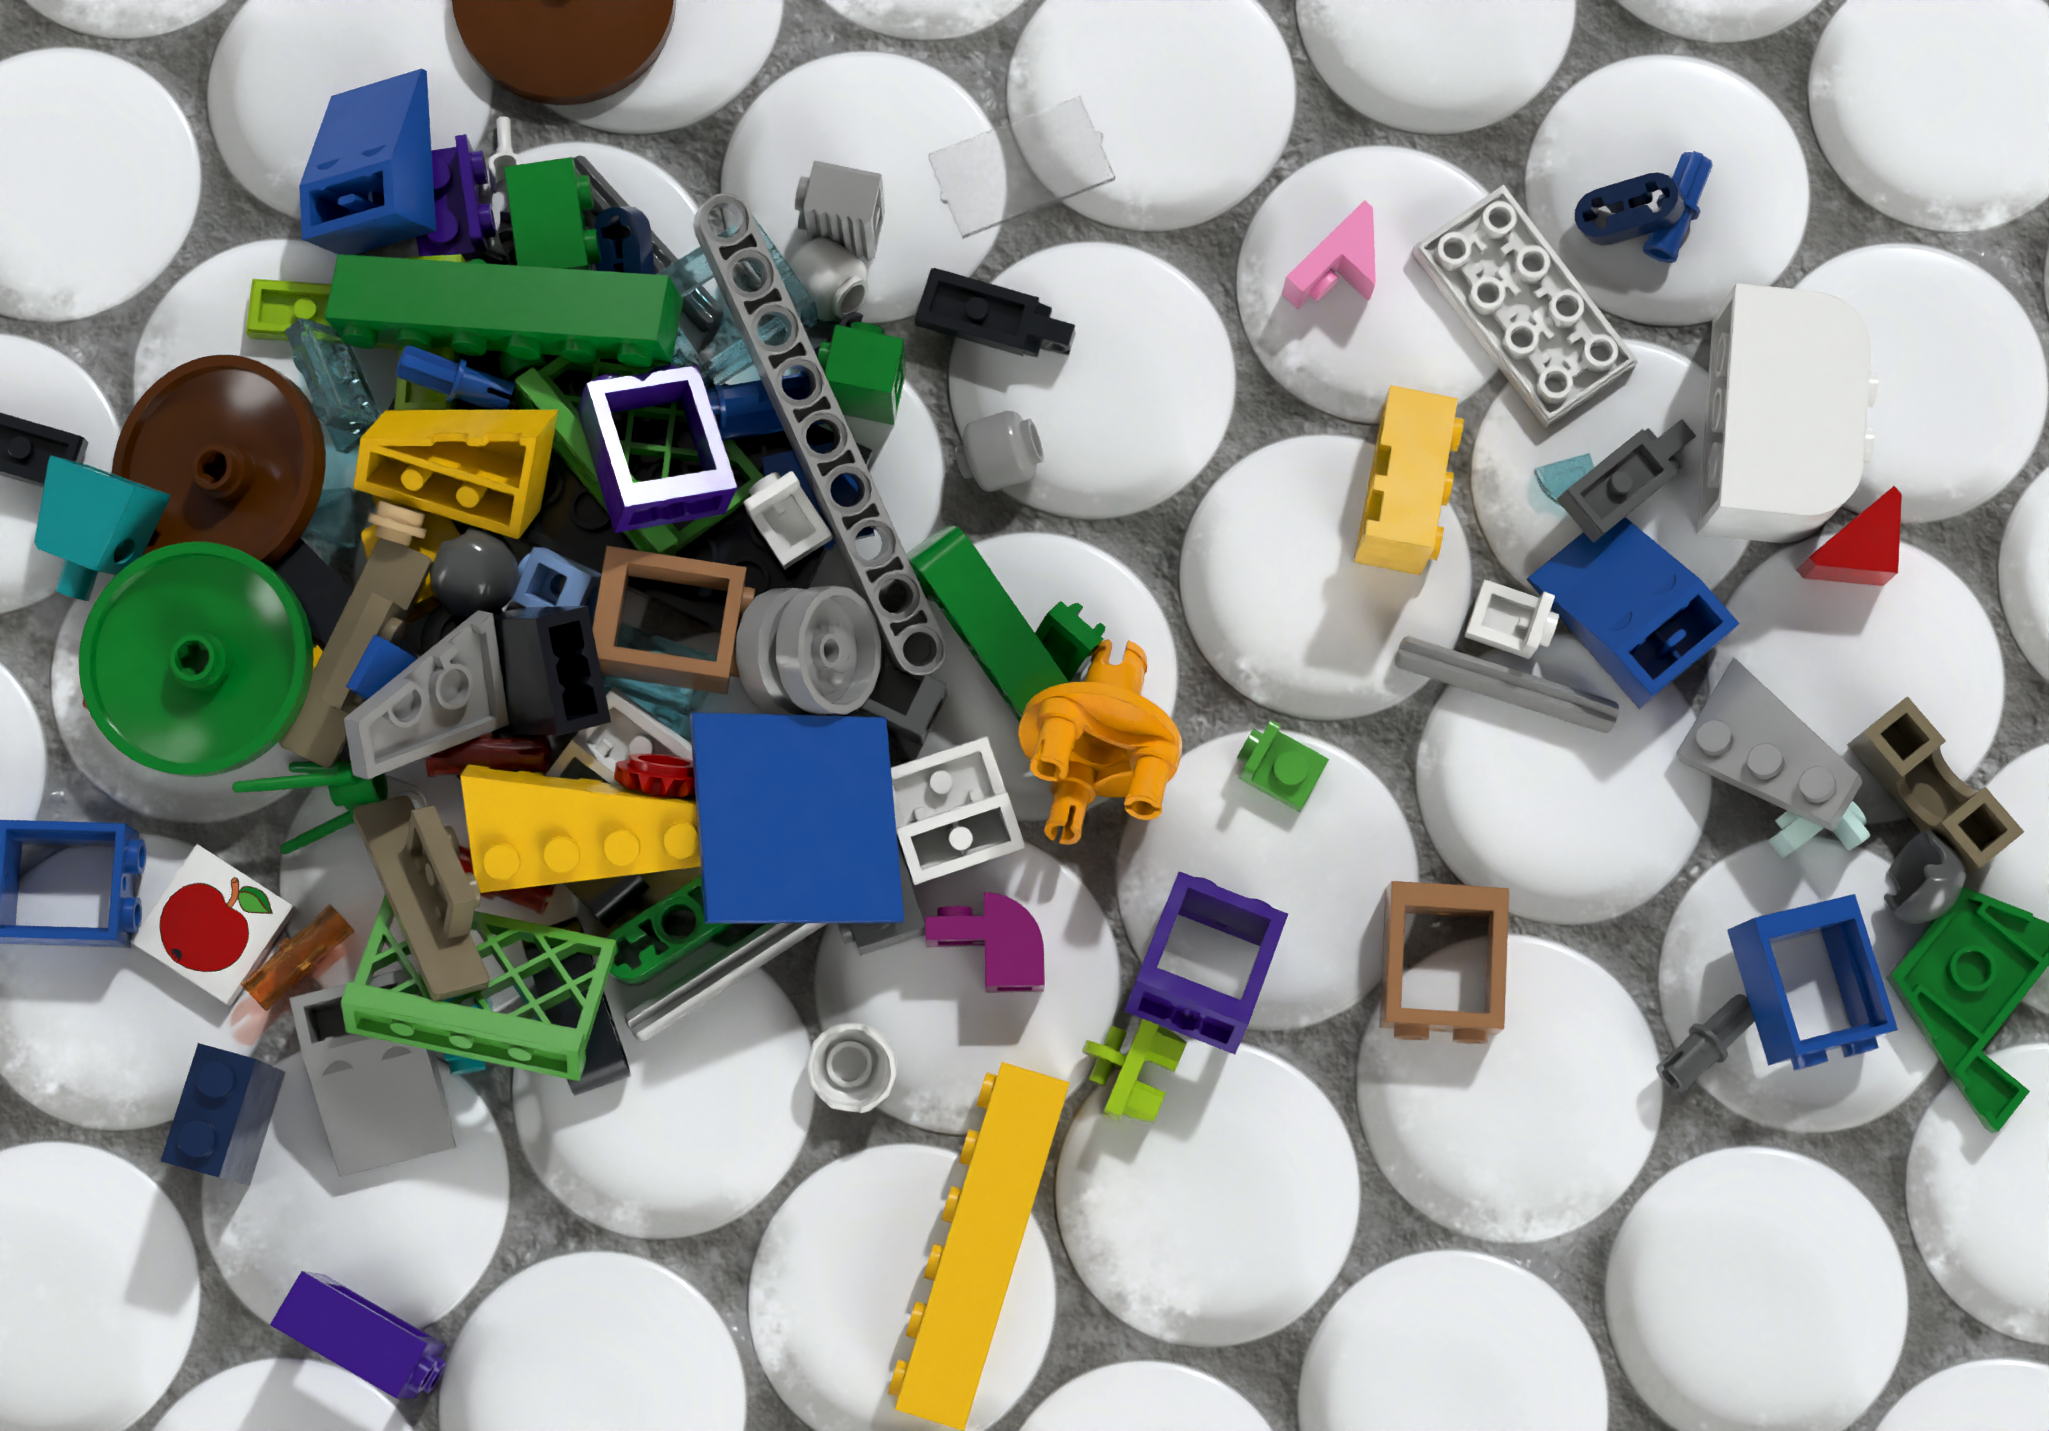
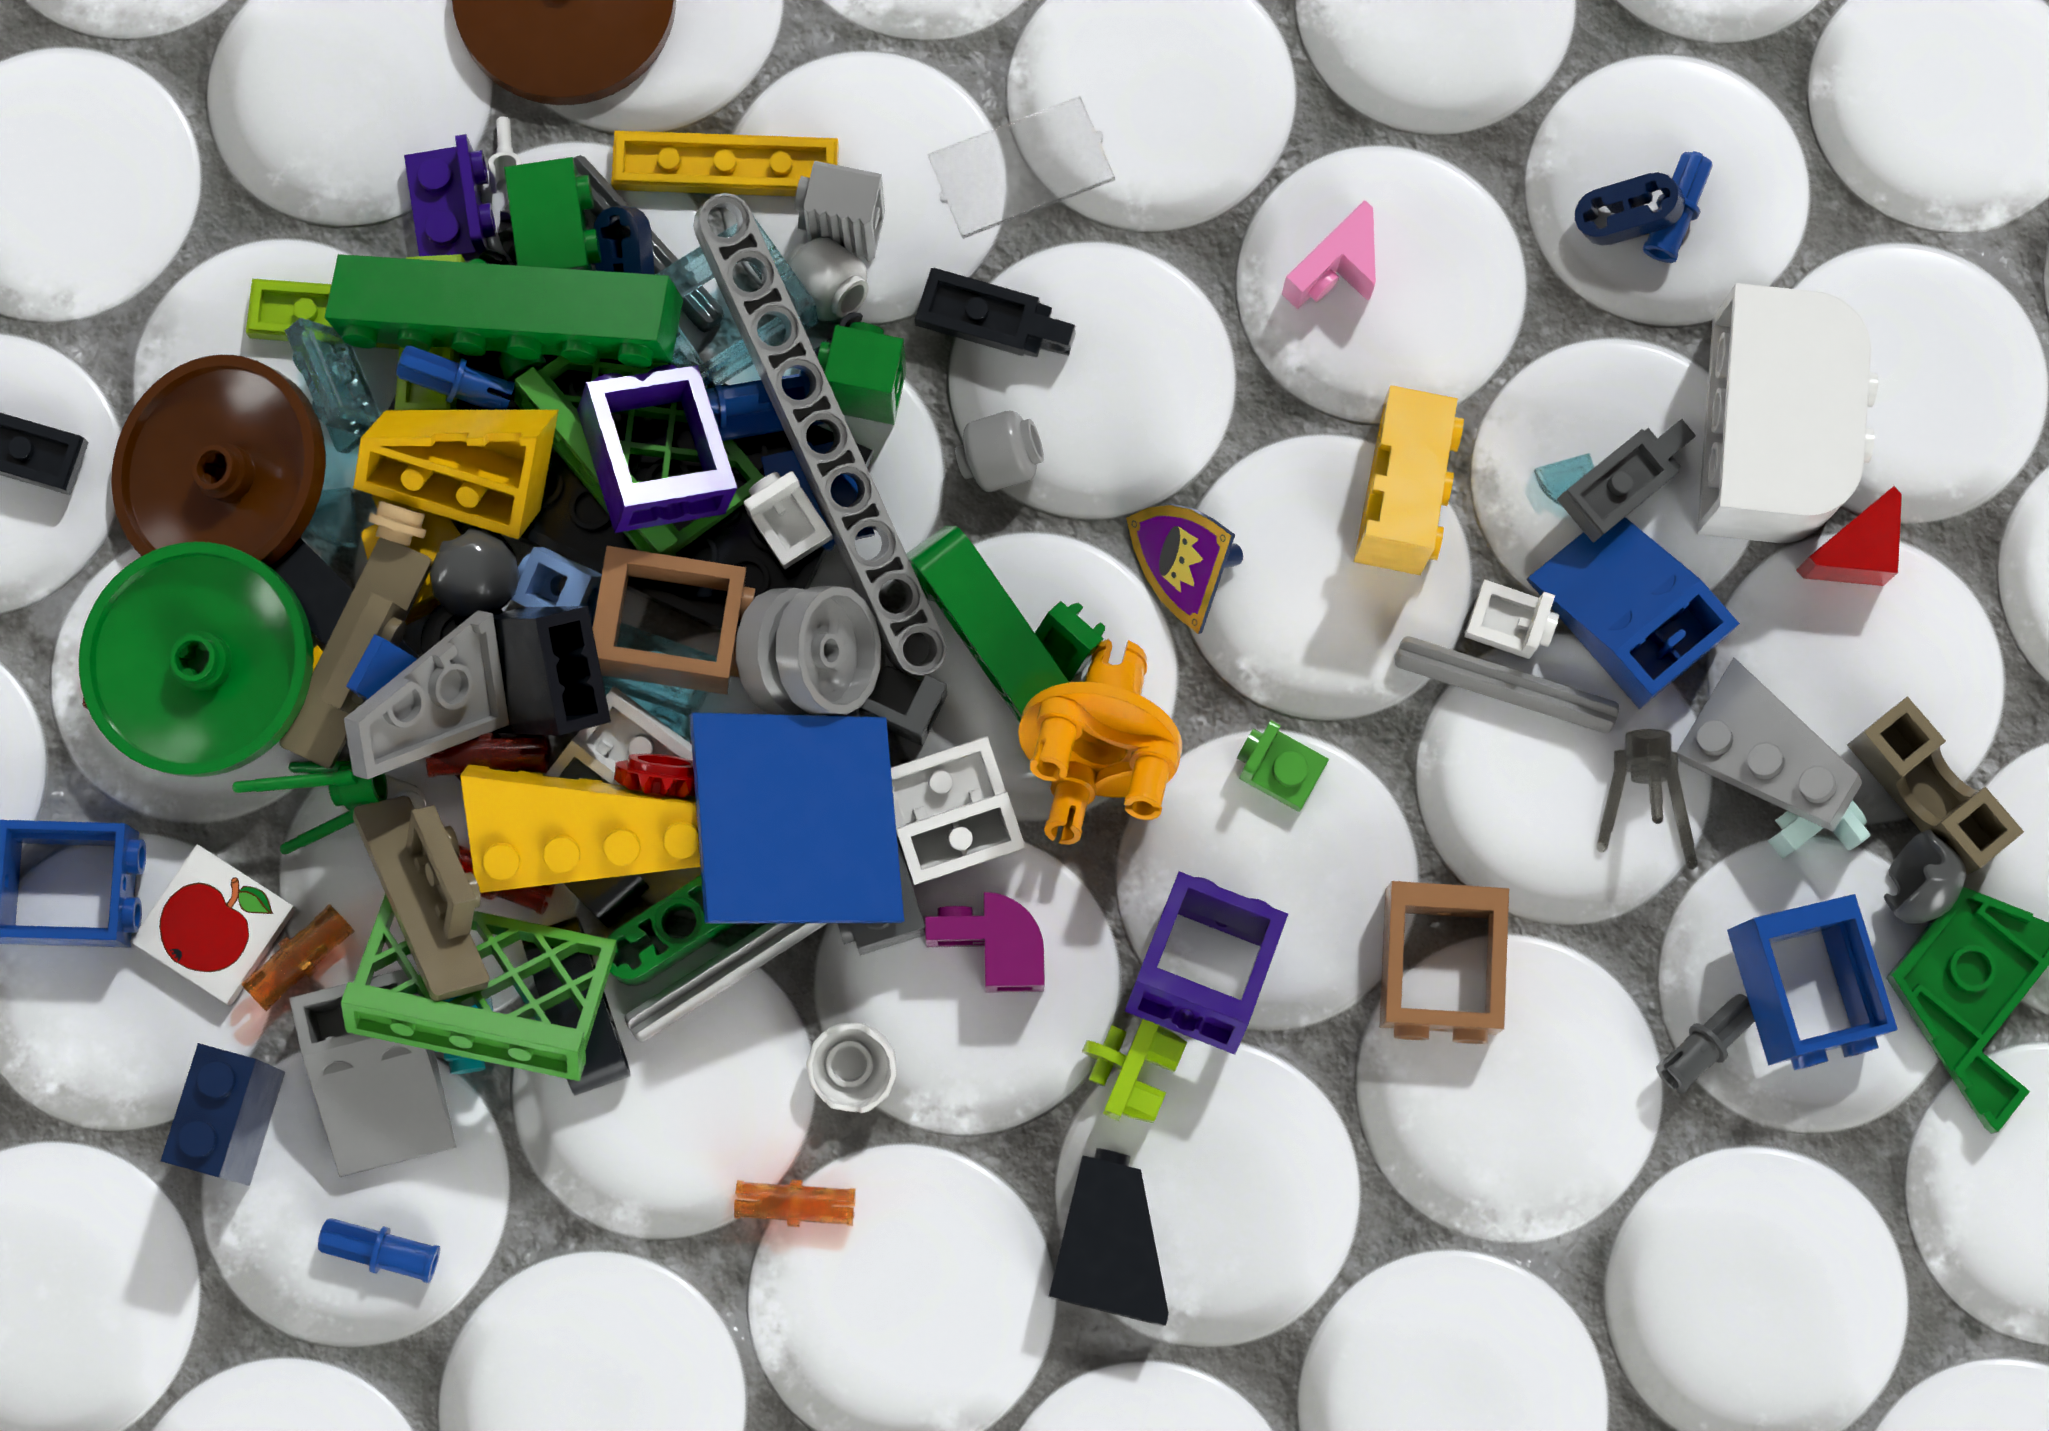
teal torso [34,455,170,601] -> none
dark purple window [270,1271,447,1399] -> none
blue slope [299,68,436,255] -> none
yellow brick [888,1062,1070,1431] -> none
white tile [1411,185,1638,429] -> none
none -> blue axle [318,1218,440,1283]
none -> yellow tile [611,130,839,197]
none -> clear orange pin [734,1179,856,1227]
none -> black slope [1048,1148,1169,1326]
none -> shield [1126,504,1243,634]
none -> clear smoke plant [1596,729,1698,870]

